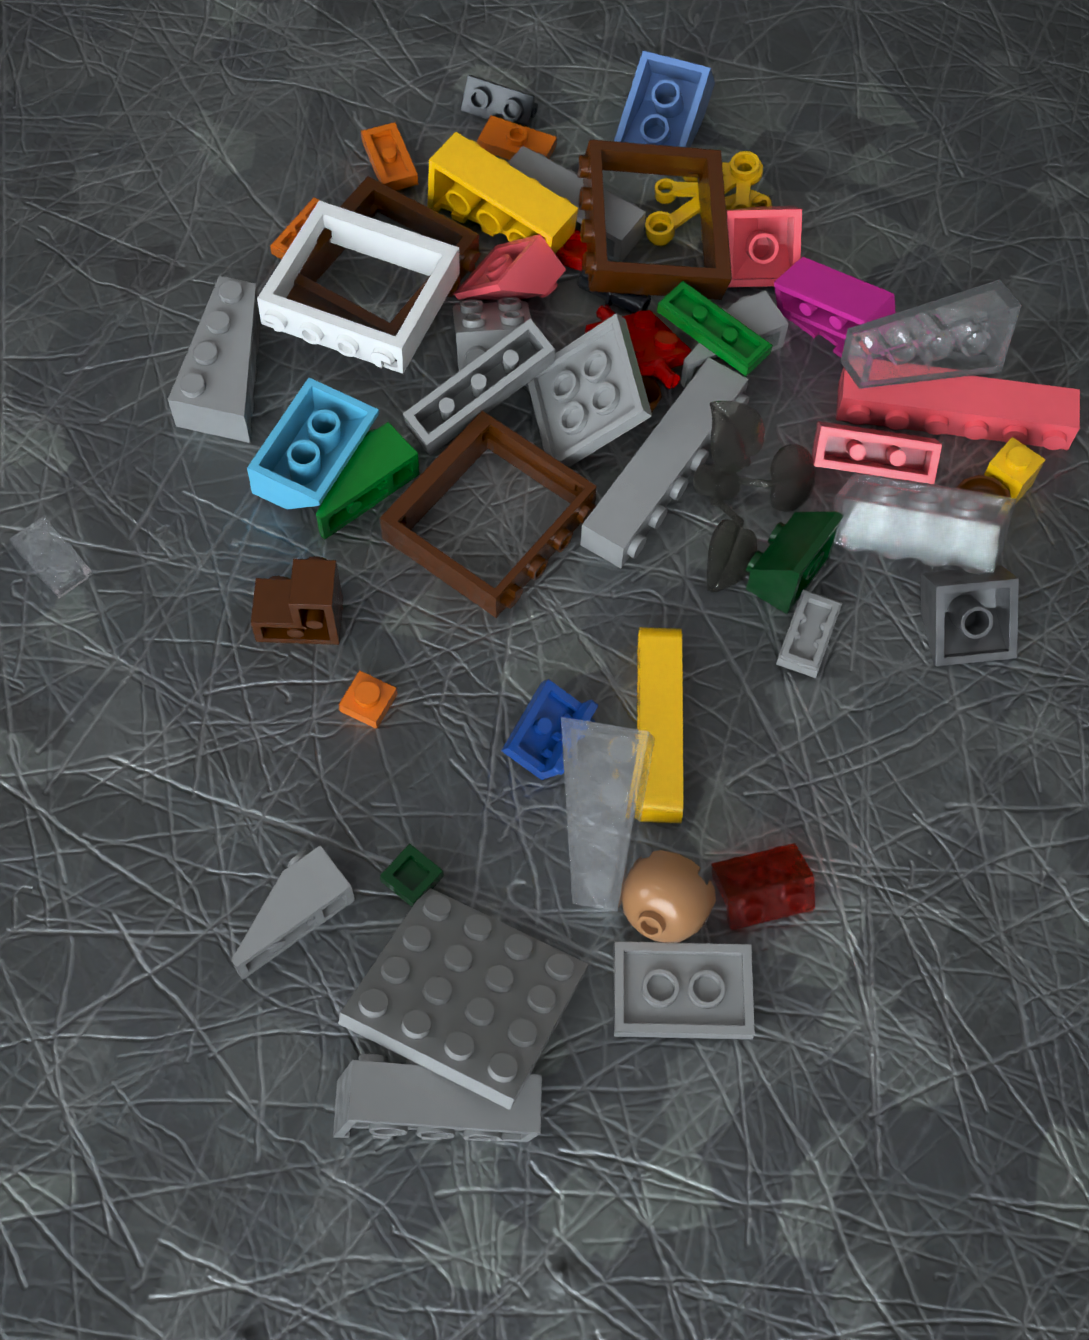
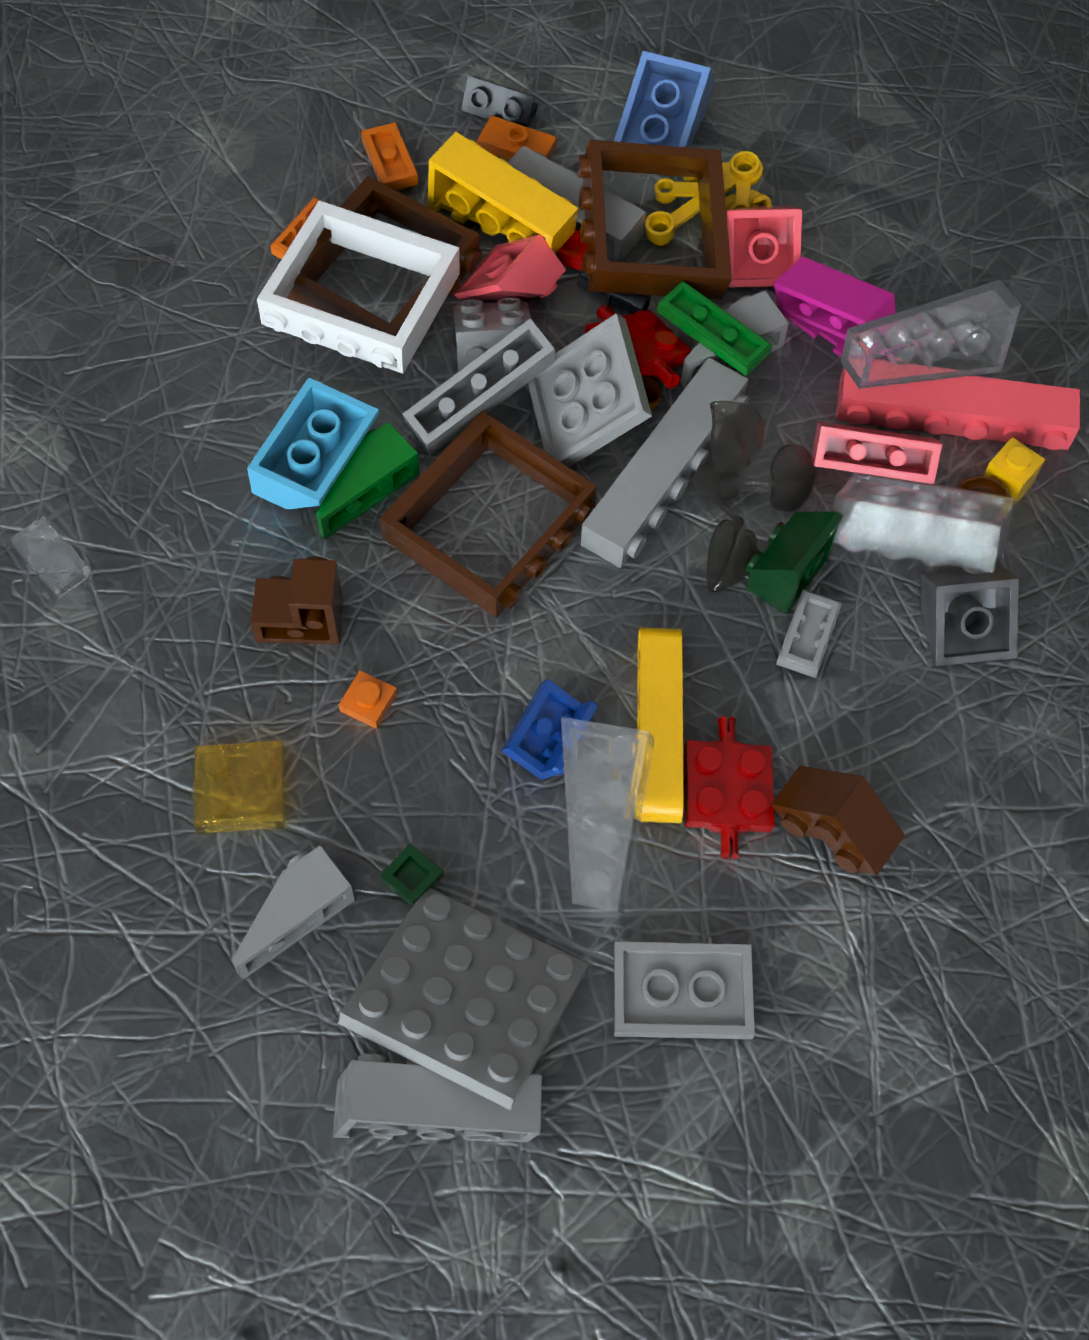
light grey wedge [168,276,261,443] -> none
medium nougat cylinder [621,850,716,944] -> none
clear red bracket [711,843,815,930] -> none
none -> clear yellow plate [194,740,285,834]
none -> red plate [684,716,775,860]
none -> reddish brown brick [771,765,905,875]

